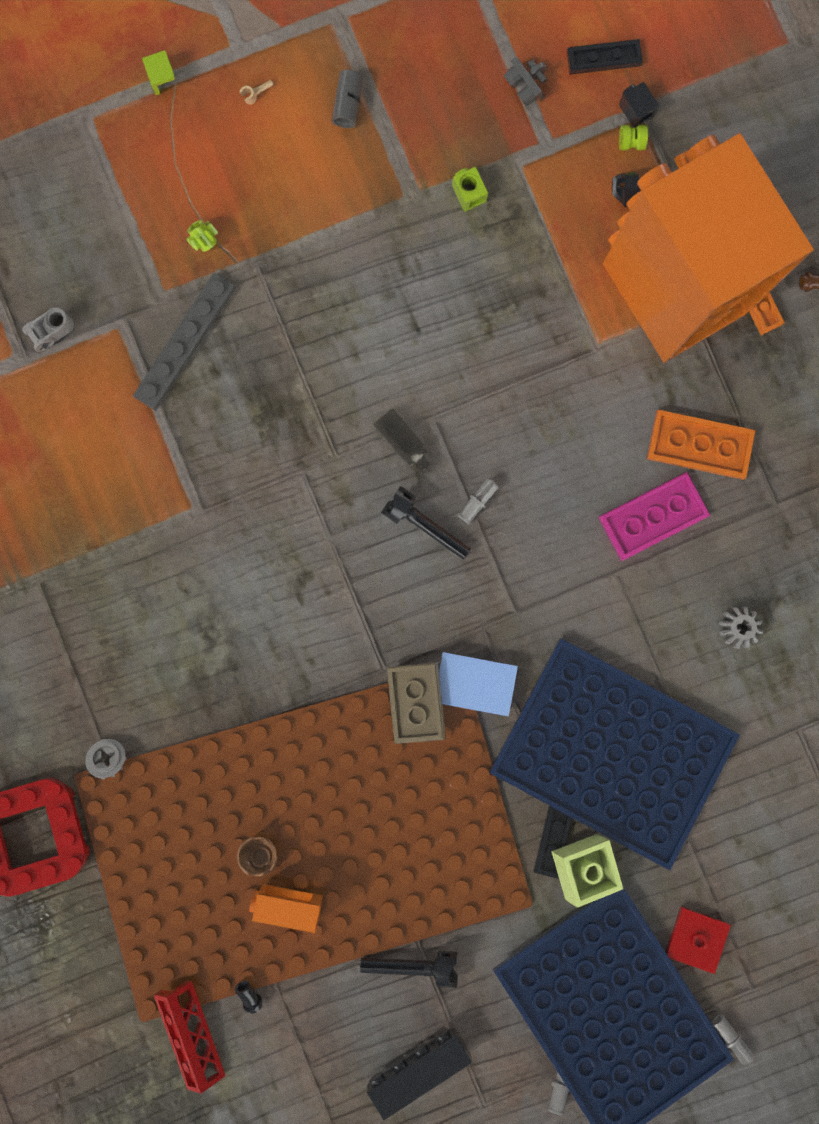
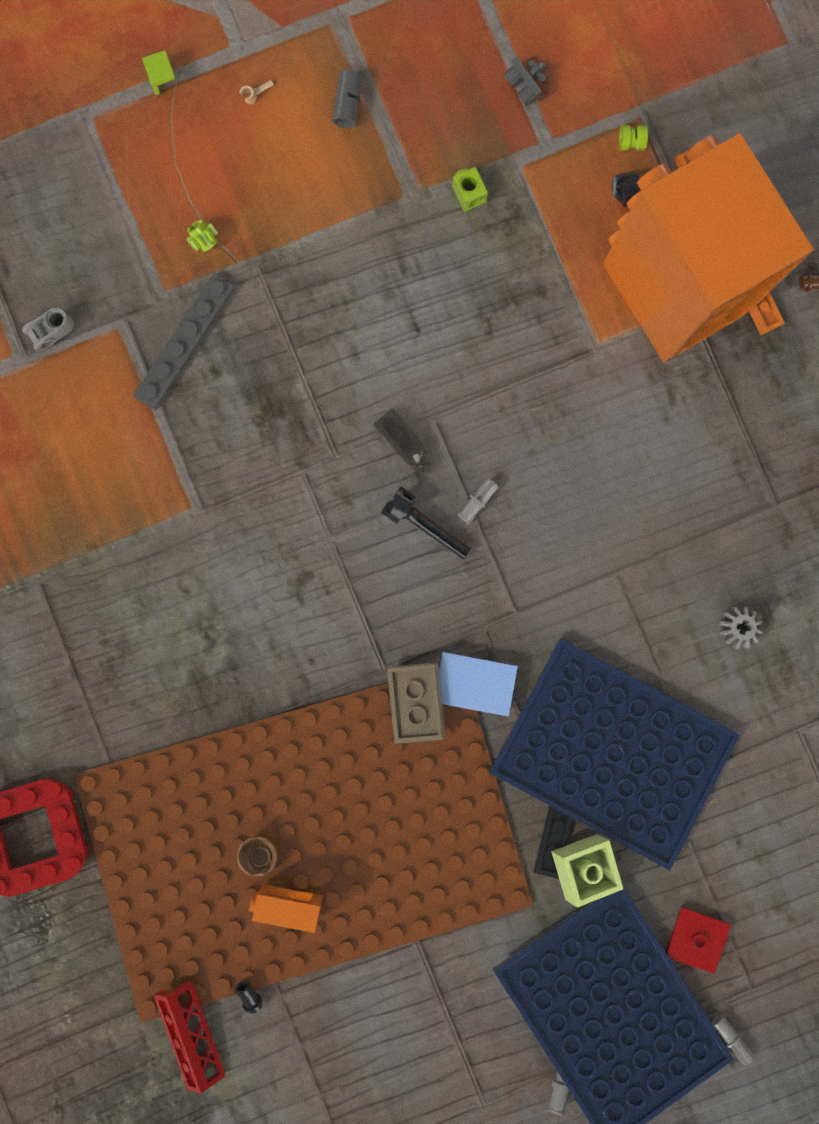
light grey gear [85,739,127,780] -> none
black piece [360,951,458,988] -> none
black brick [367,1028,472,1120] -> none
black tile [566,39,643,75] -> none
dark pink tile [598,472,711,561] -> none
black brick [619,82,659,128] -> none
orange plate [646,410,756,480] -> none

